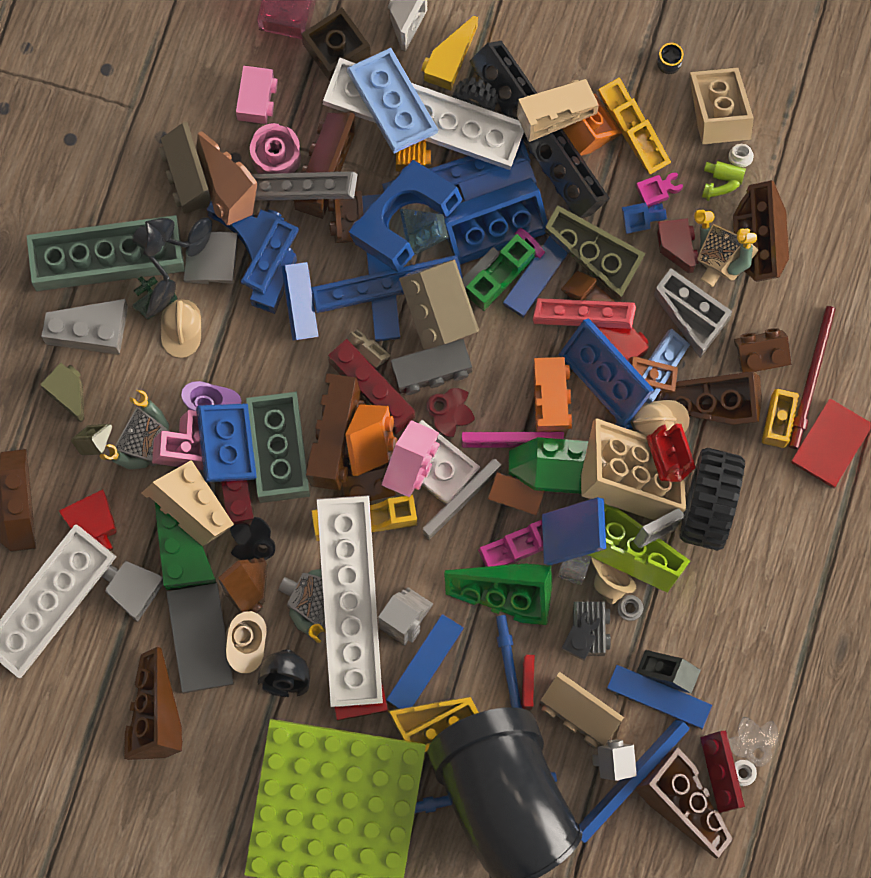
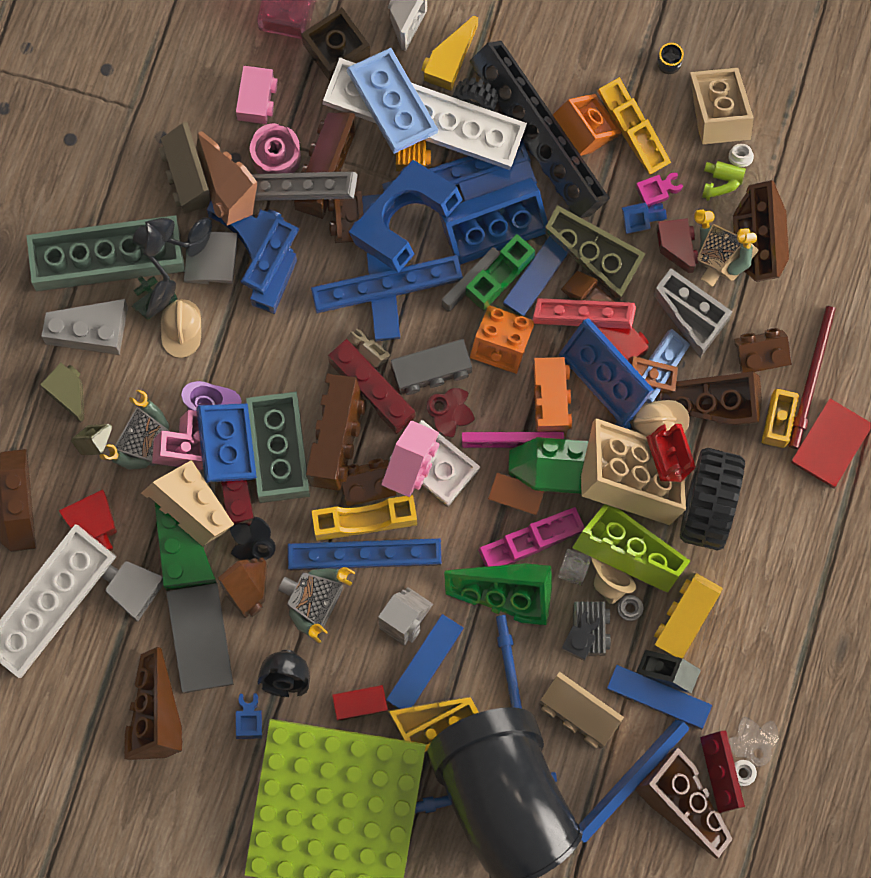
tan piece [225,611,267,673] -> none
tile [281,262,319,340] -> none
white plate [317,495,383,707] -> none
orange slope [345,405,397,476] -> none
clear light blue wing [399,209,448,255] -> none
dark tan slope [399,259,479,350] -> none
light grey tile [423,459,501,540] -> none
magenta tile [515,228,545,258] -> none
tan wedge [517,79,599,142] -> none
red tile [522,655,535,710] -> none
blue tile [542,497,606,565] -> none
light grey brick [592,739,637,781] -> none
light grey tile [634,508,684,548] -> none
none -> blue plate [236,693,262,739]
none -> blue tile [288,538,442,570]
none -> orange bracket [470,306,535,374]
none -> yellow wedge [654,573,723,658]

